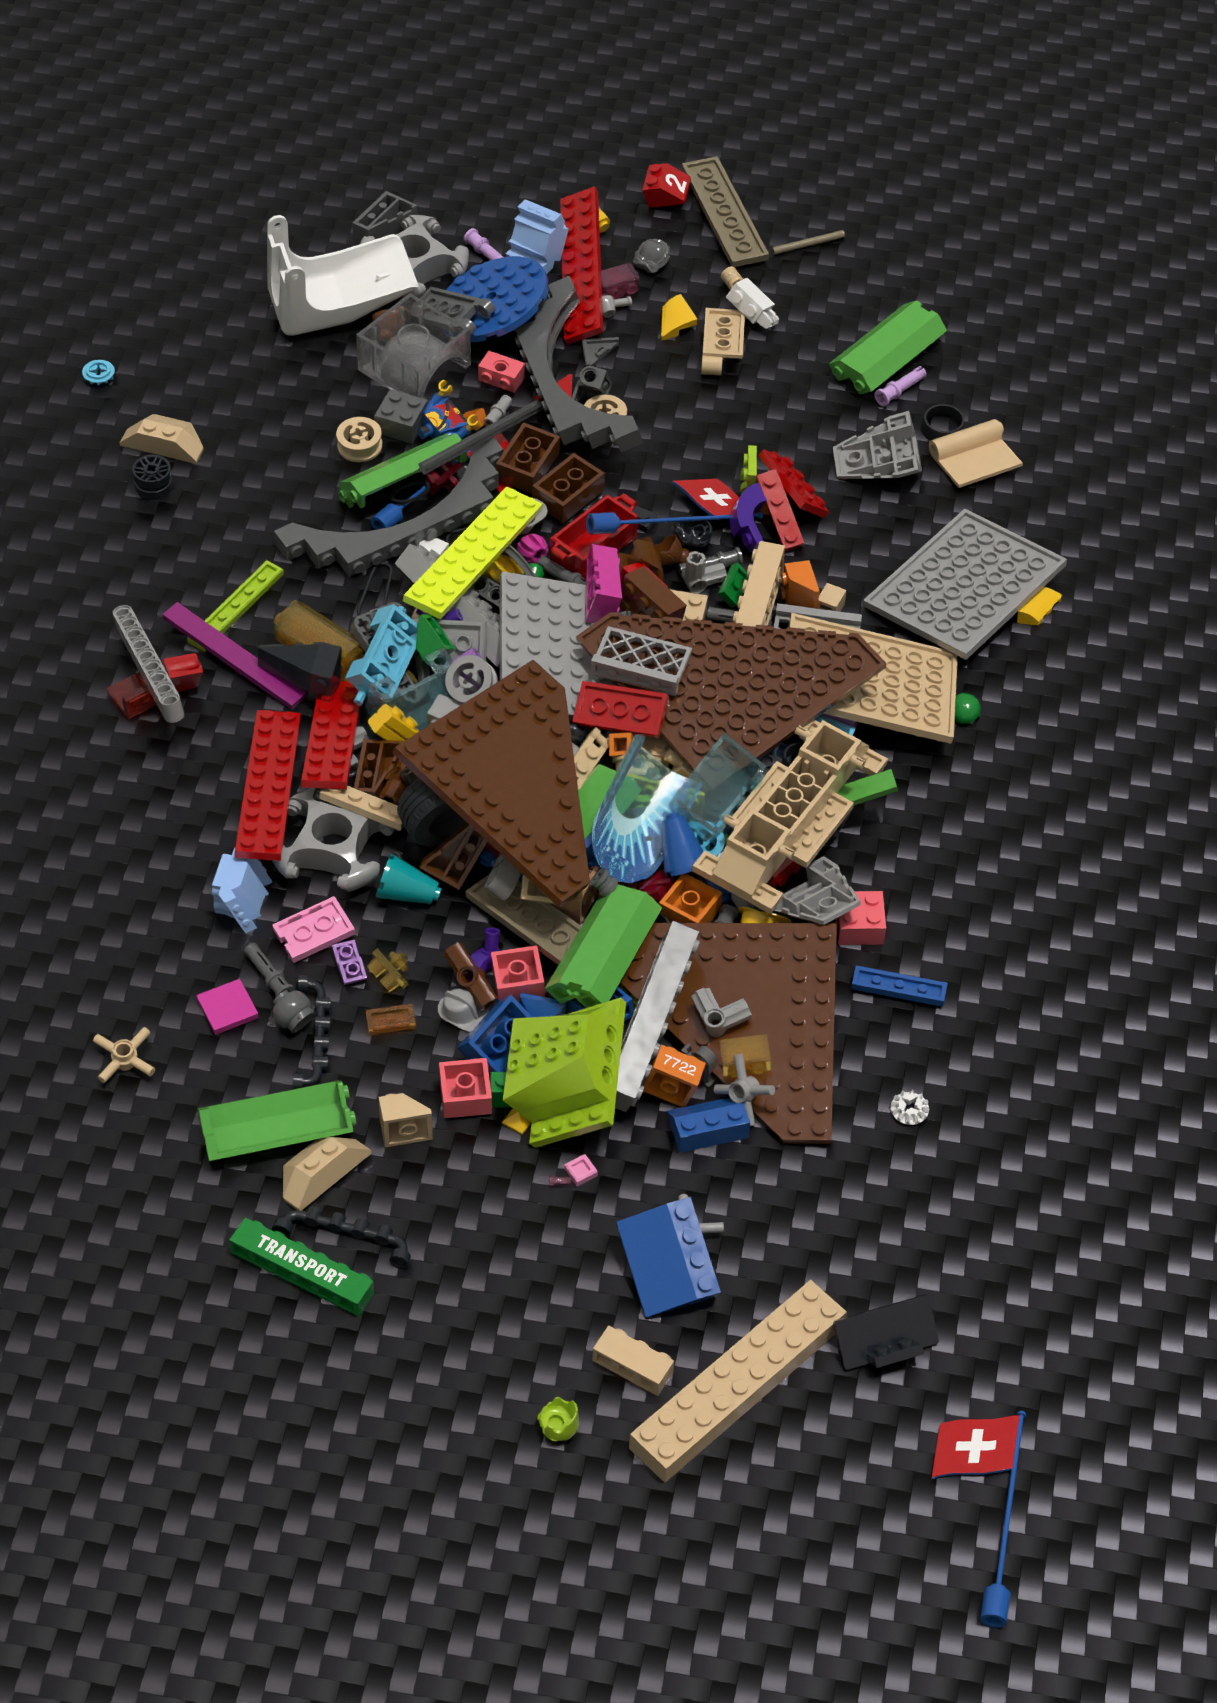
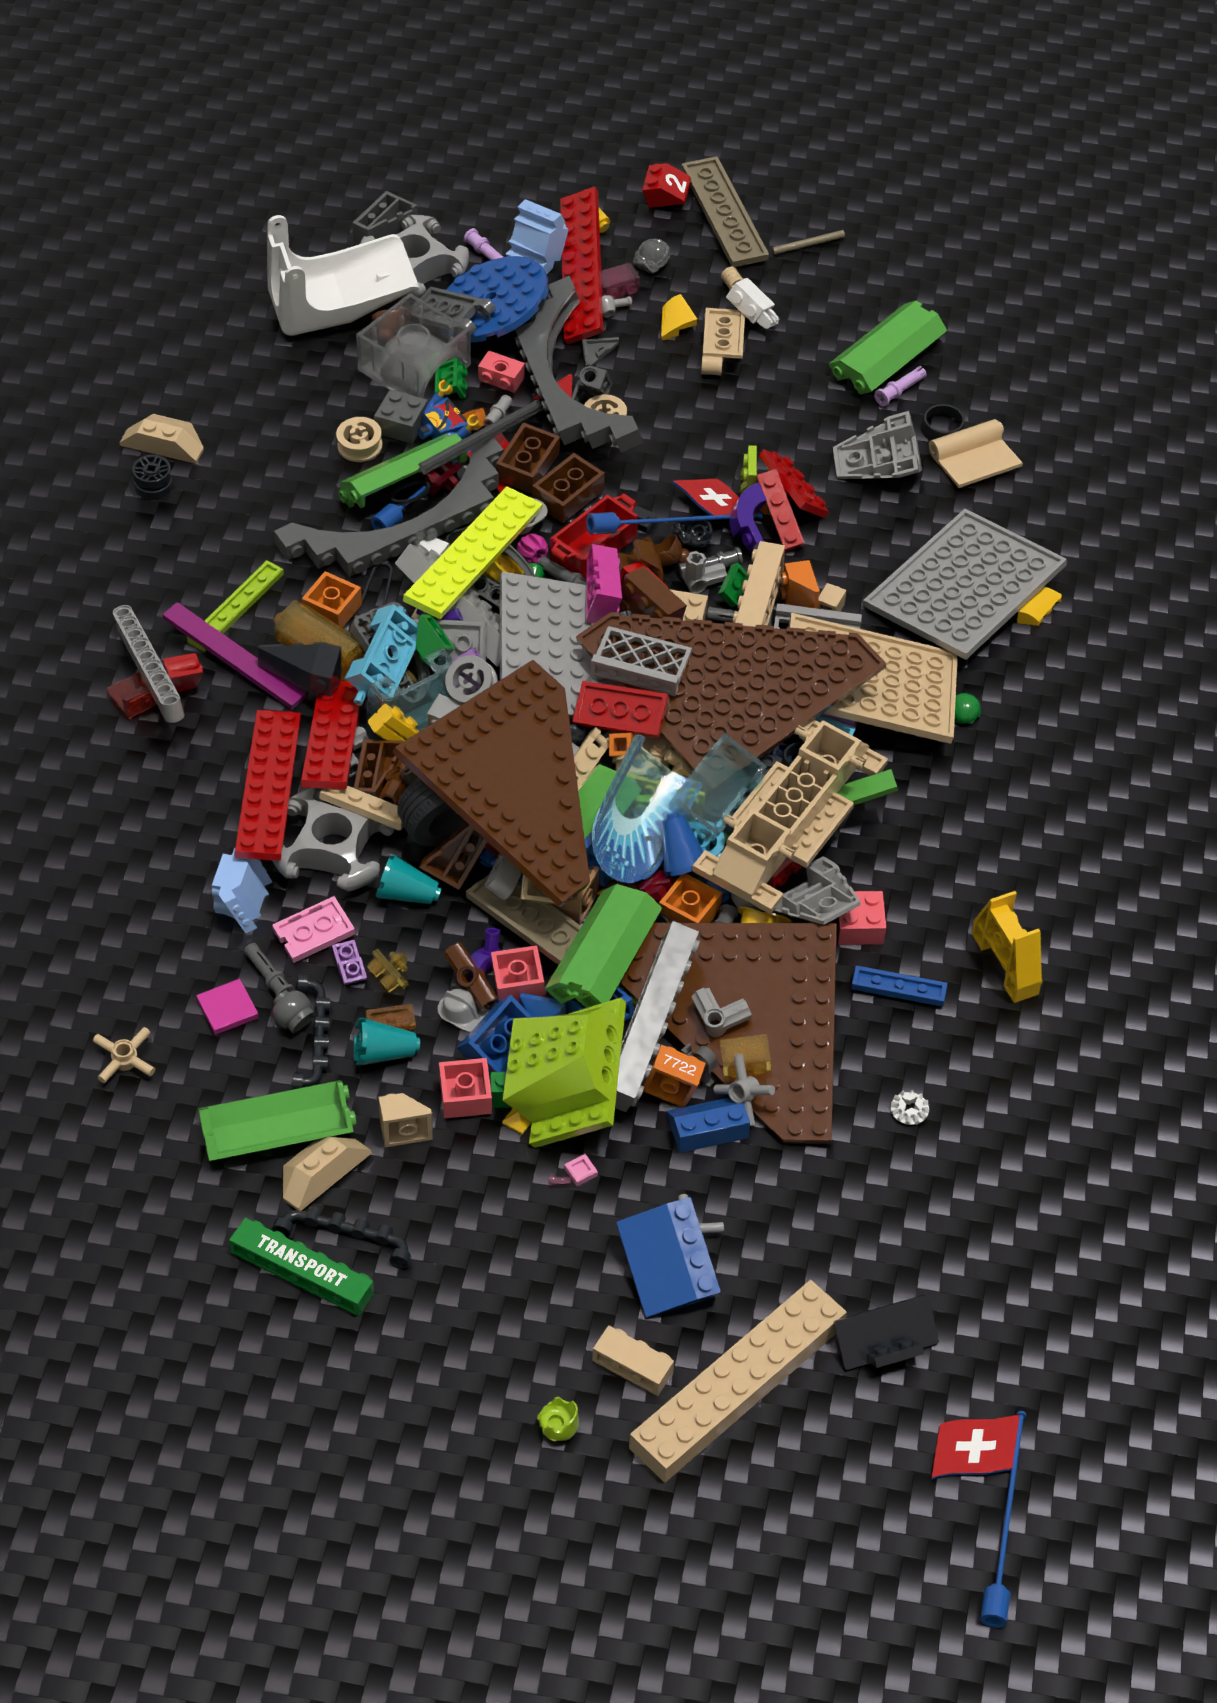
medium azure gear [82,360,115,385] -> none
dark grey wheel [589,868,618,897] -> none
none -> orange brick [302,571,362,632]
none -> teal cone [353,1018,420,1066]
none -> green bracket [435,357,468,399]
none -> yellow wedge [971,891,1042,1003]

